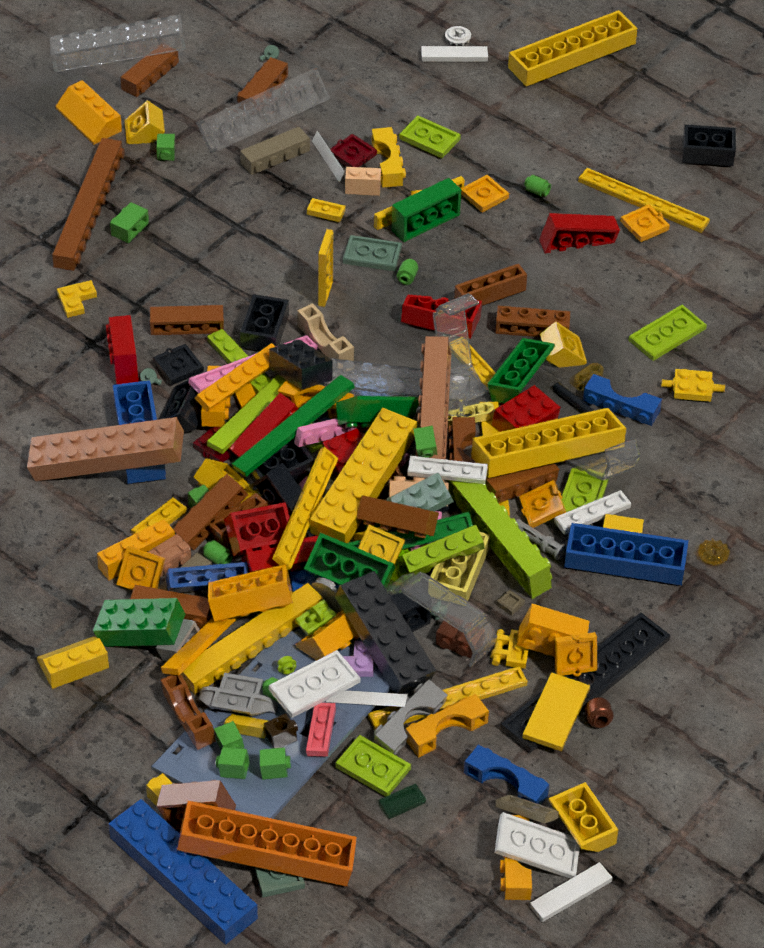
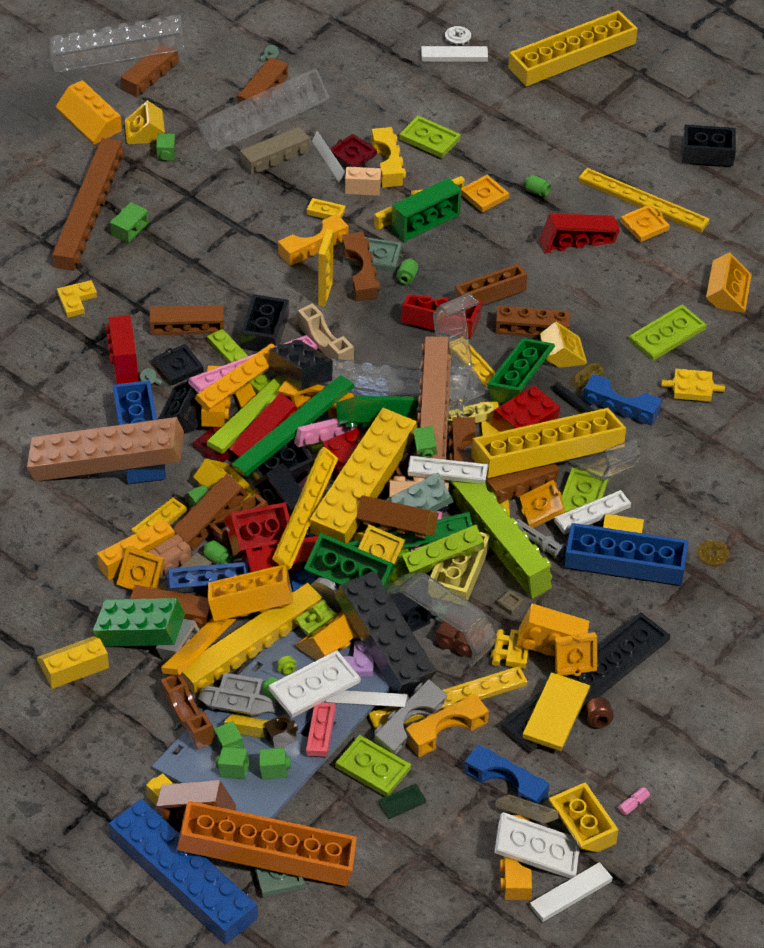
none -> light orange arch [278,214,349,266]
none -> dark orange arch [342,232,380,302]
none -> bright pink piece [618,787,650,815]
none -> light orange slope [706,252,752,313]

